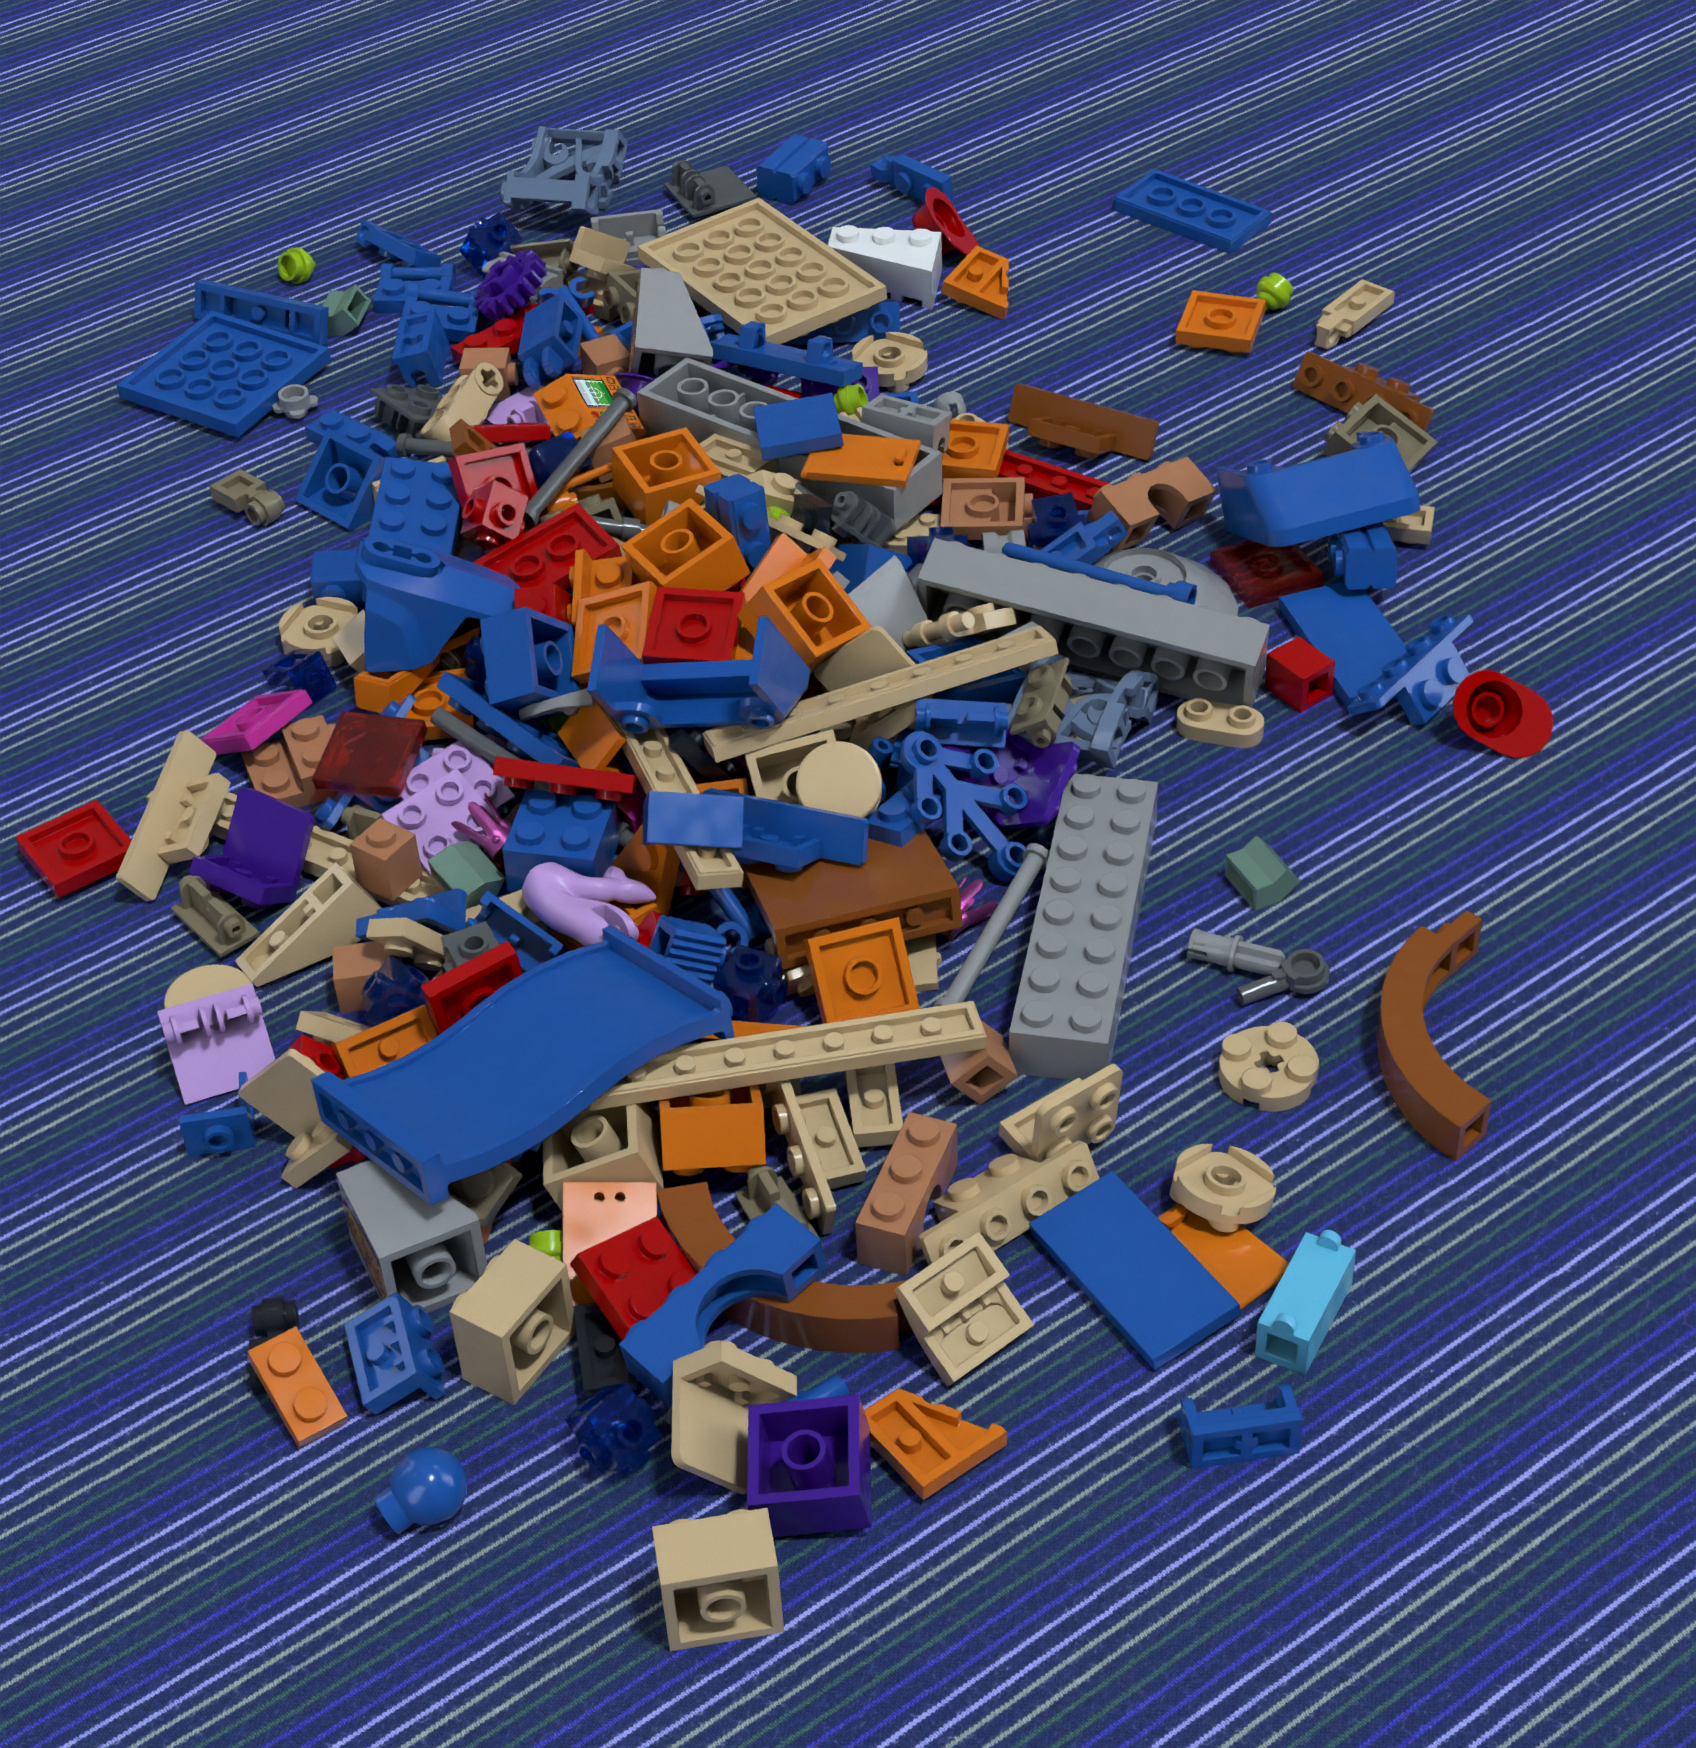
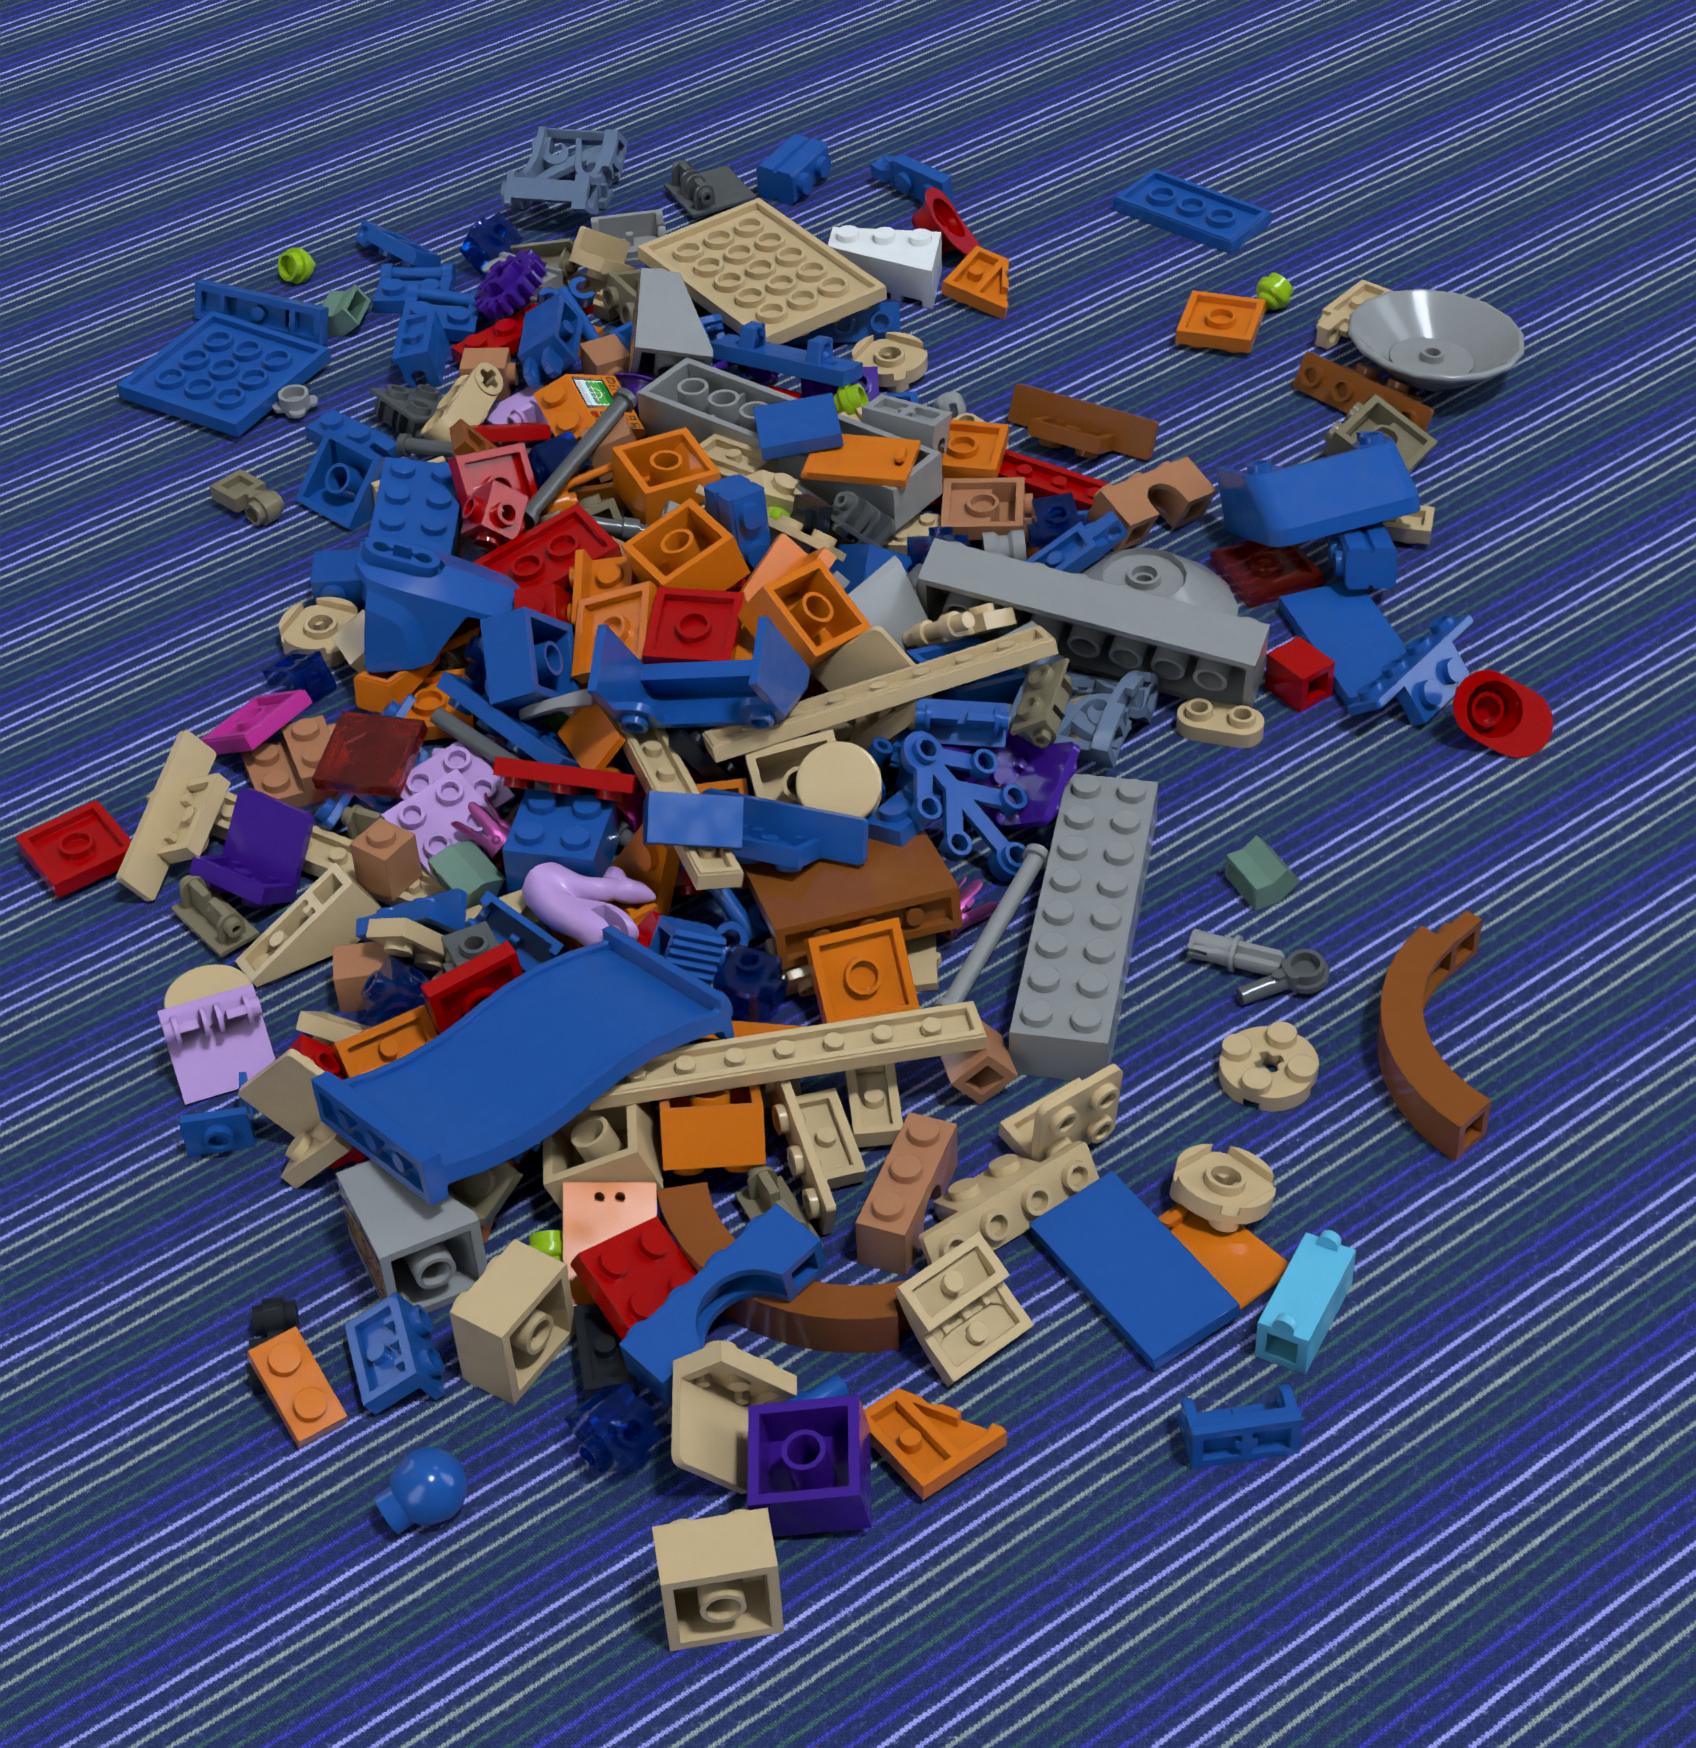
blue piece [1002,542,1197,605] -> none
none -> light grey dish [1348,289,1524,392]

